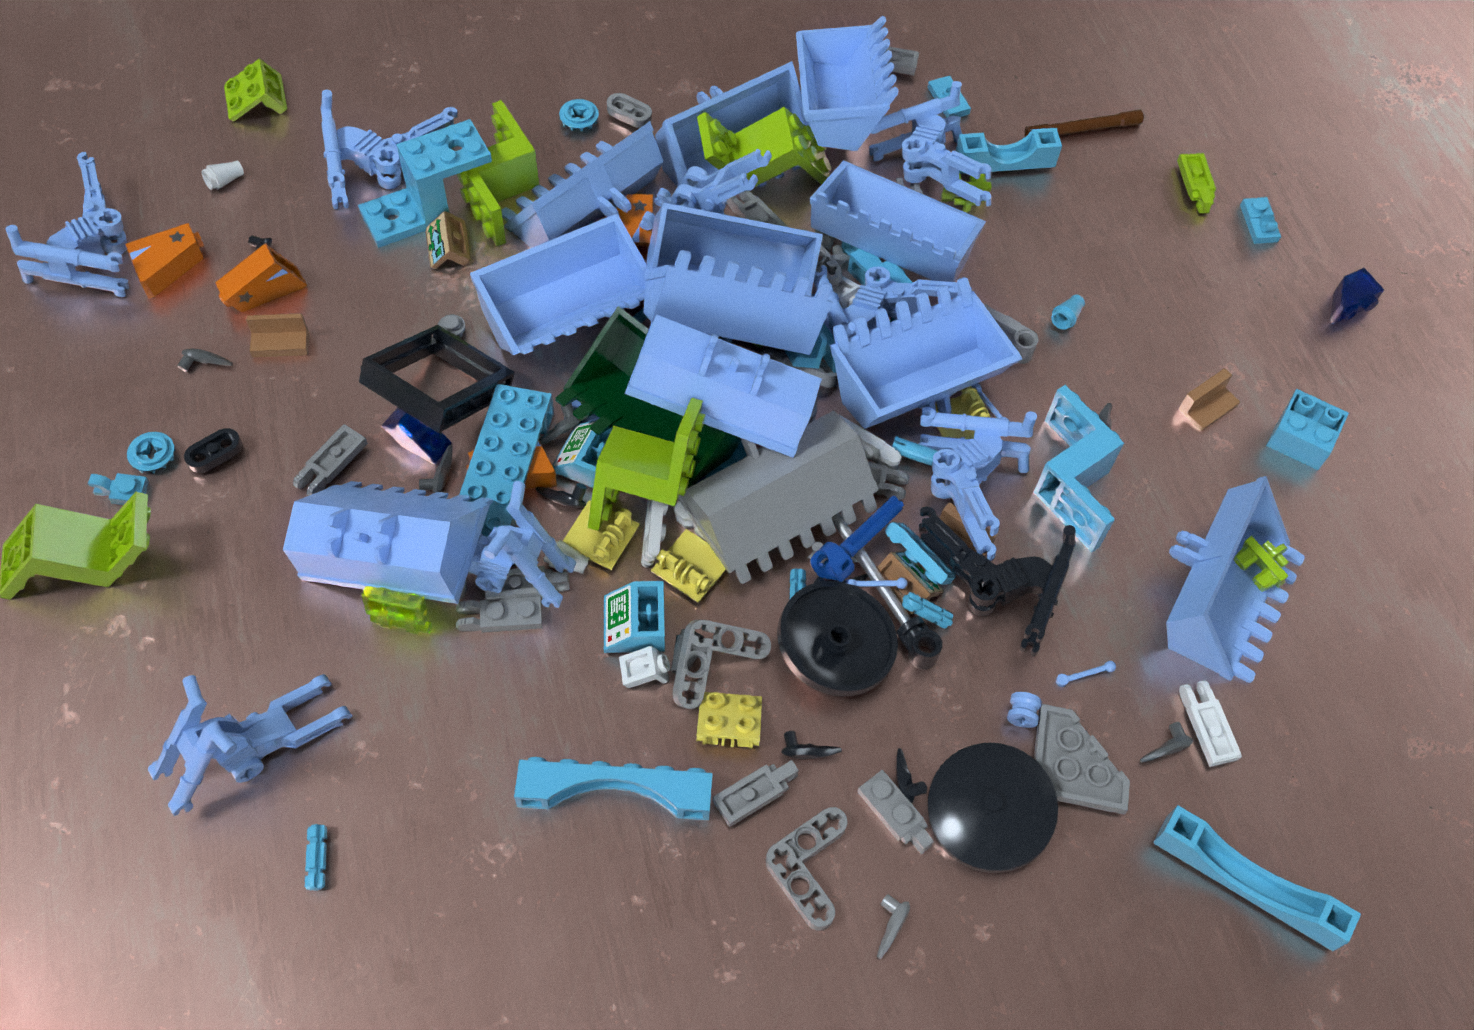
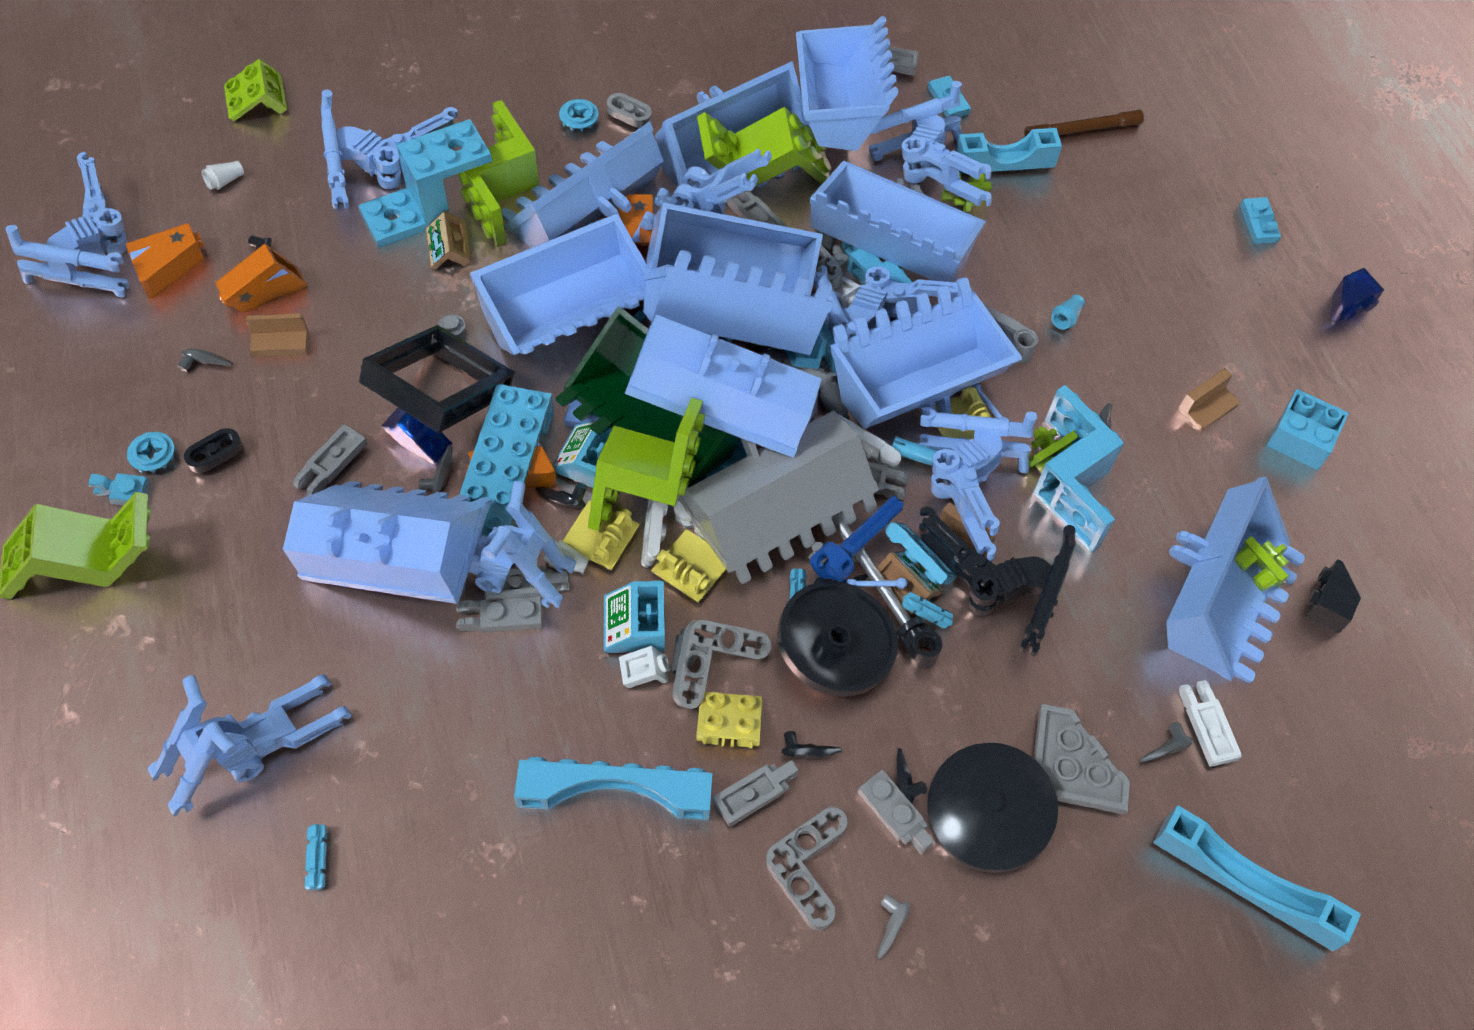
clear neon green plate [361,586,432,634] -> none
dark grey bar [539,403,581,445] -> none
light blue wheel [1007,692,1042,728] -> none
light blue hinge [1056,661,1116,687] -> none
lime hinge [1177,153,1216,214] -> none
none -> dark grey cone [817,382,850,420]
none -> lime hips [1029,427,1078,473]
none -> black slope [1306,559,1361,633]

